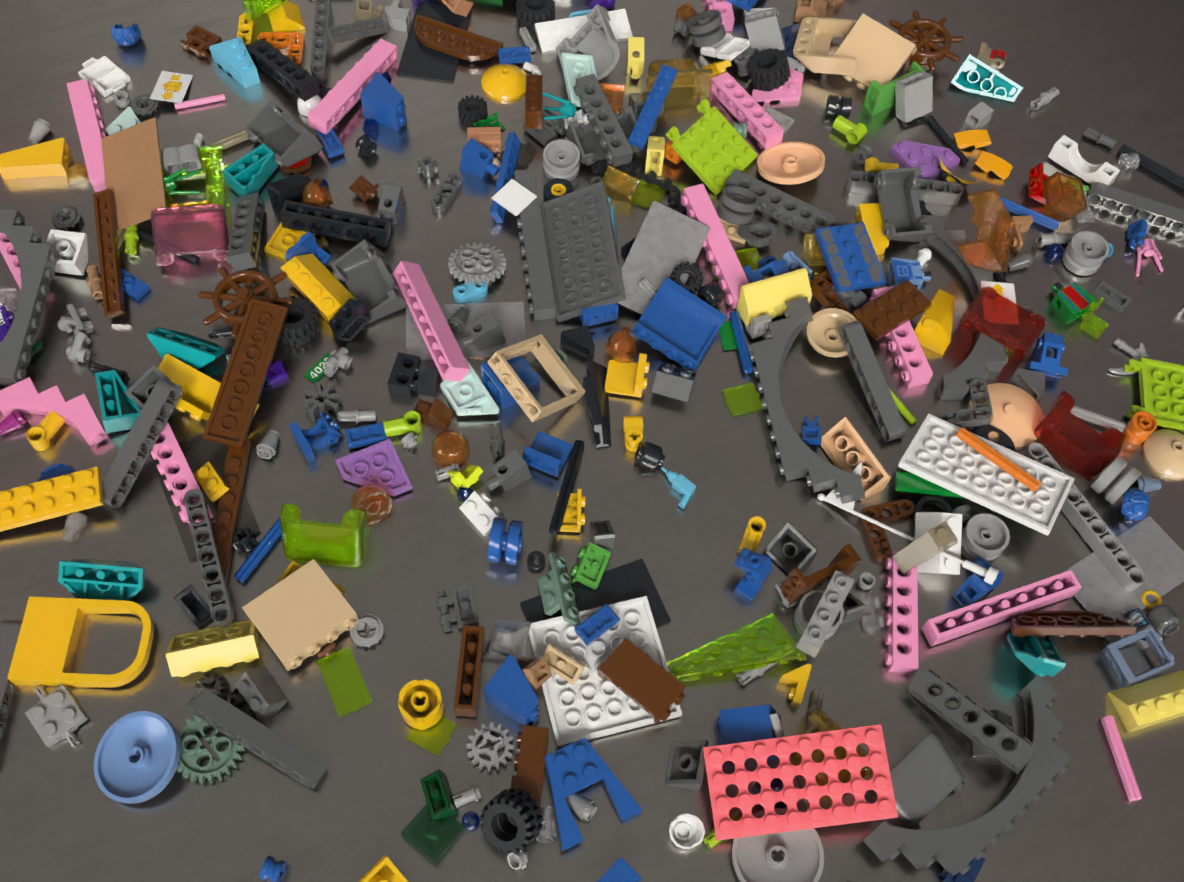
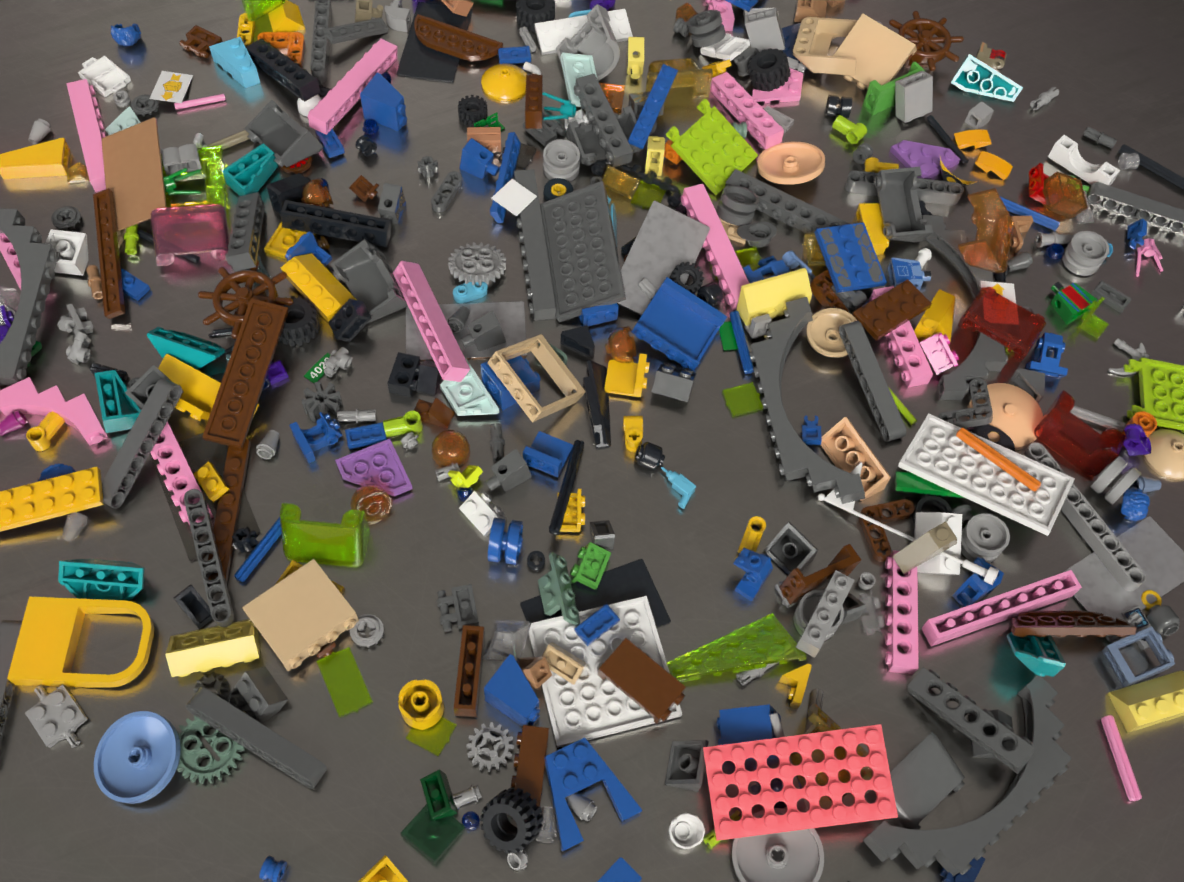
none -> bracket [919,332,959,375]
none -> dark purple piece [1123,424,1151,456]

